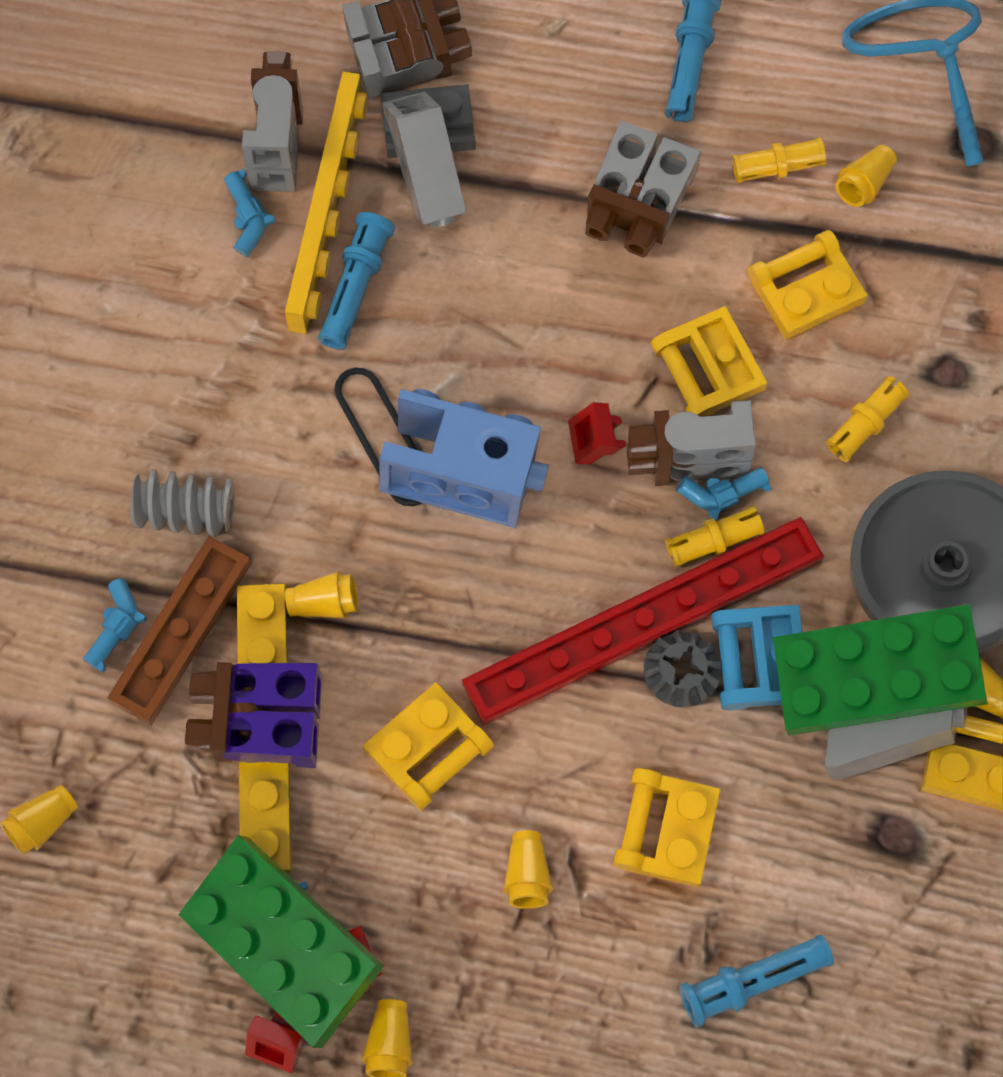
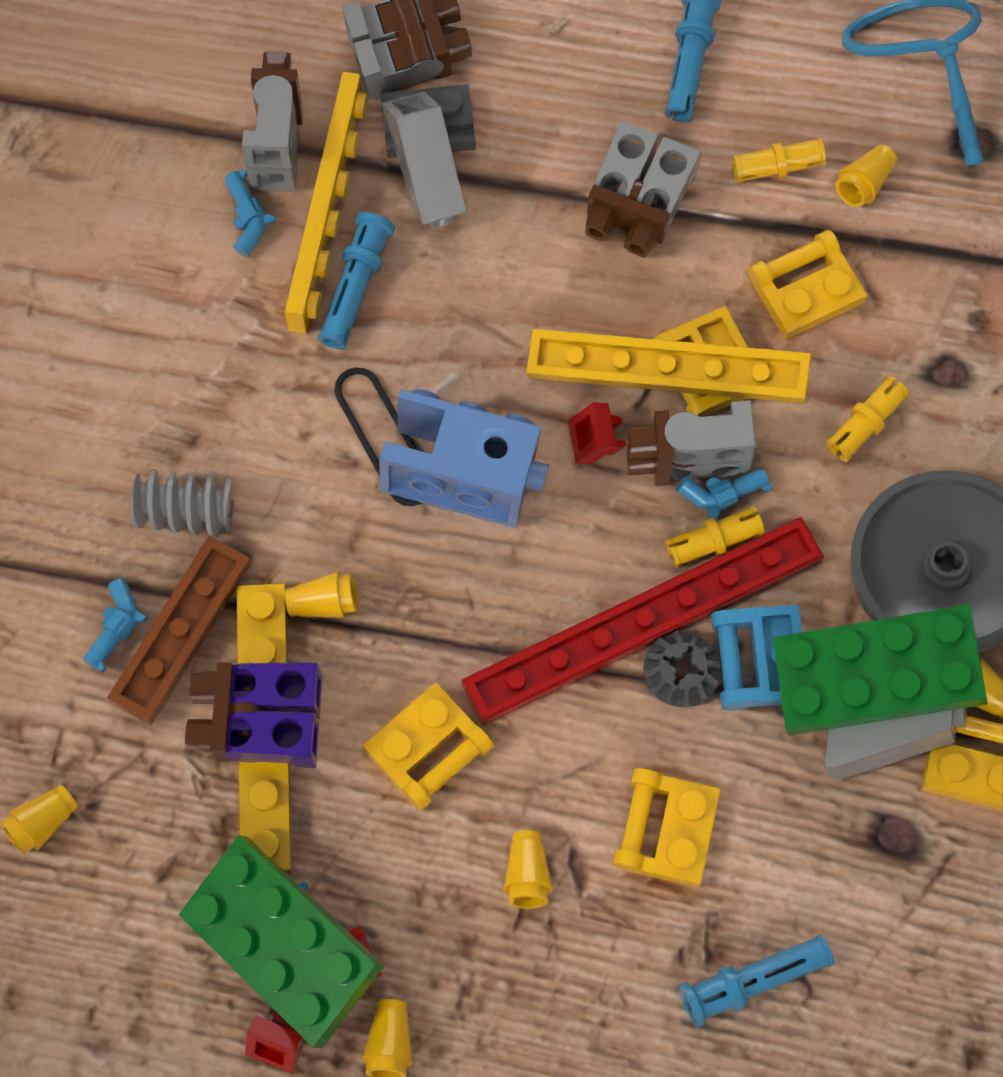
none -> yellow plate [526,329,812,404]

